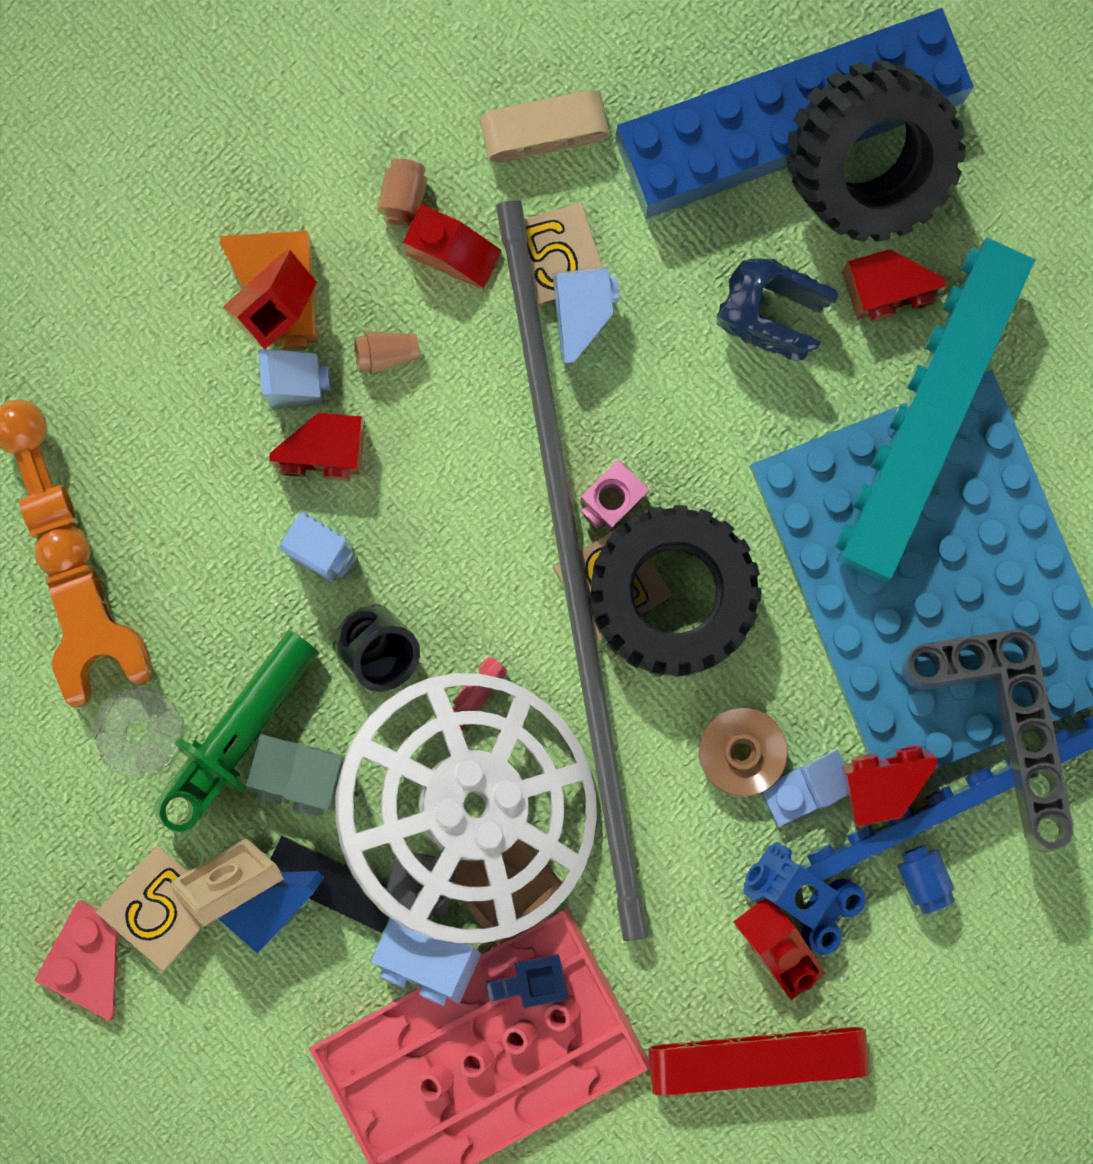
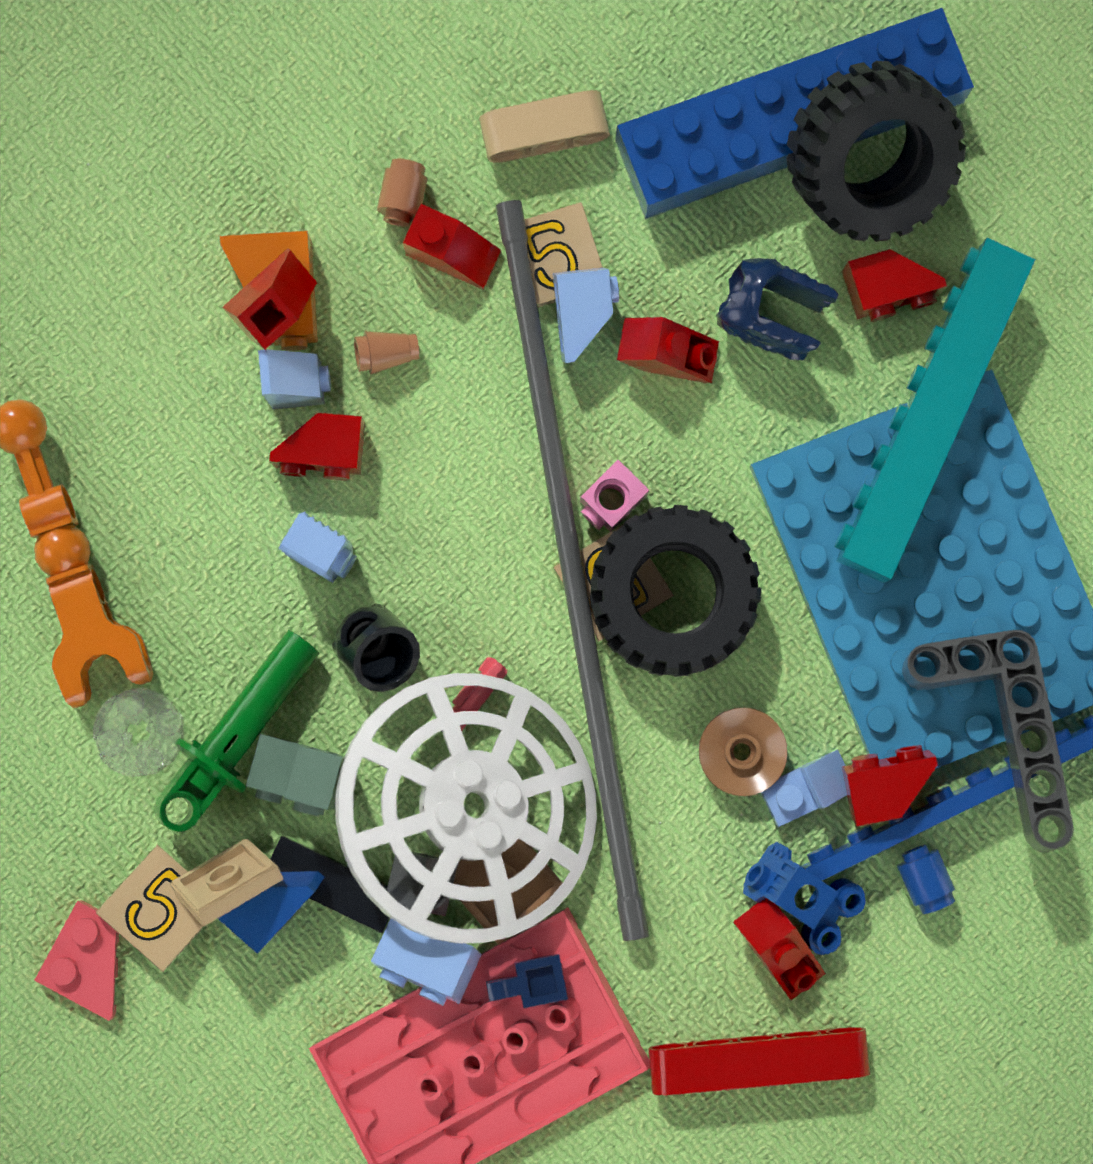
none -> red slope [617,317,720,383]

